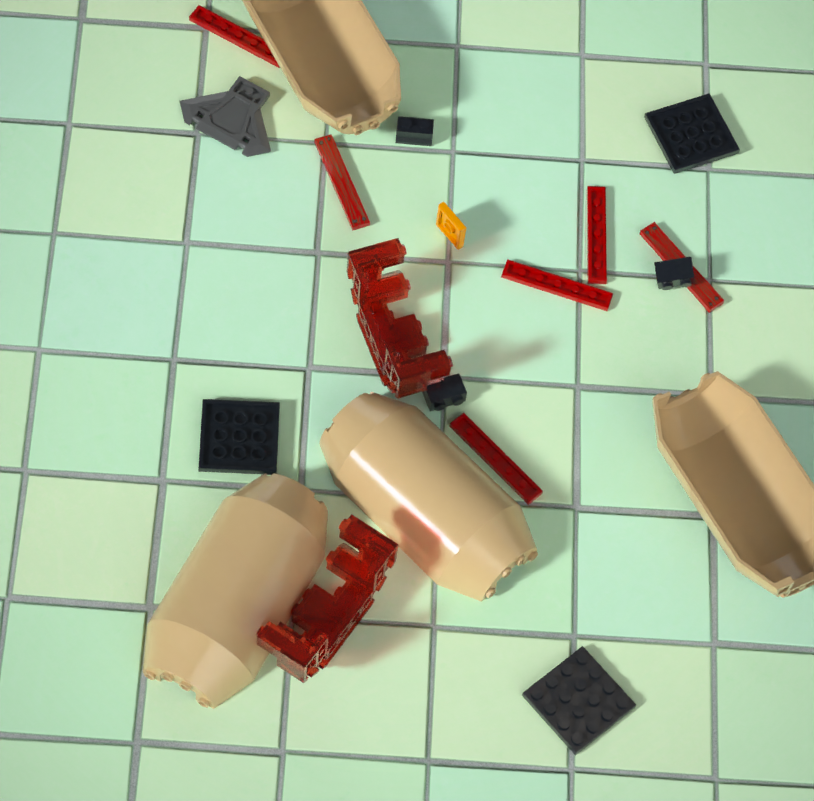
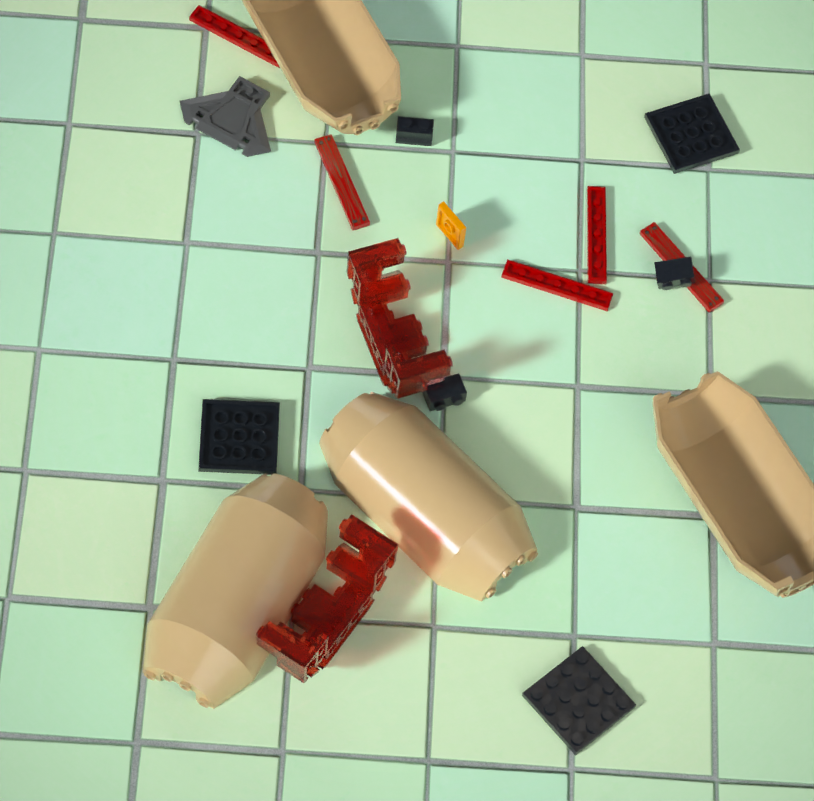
red tile [449,412,543,505] -> none

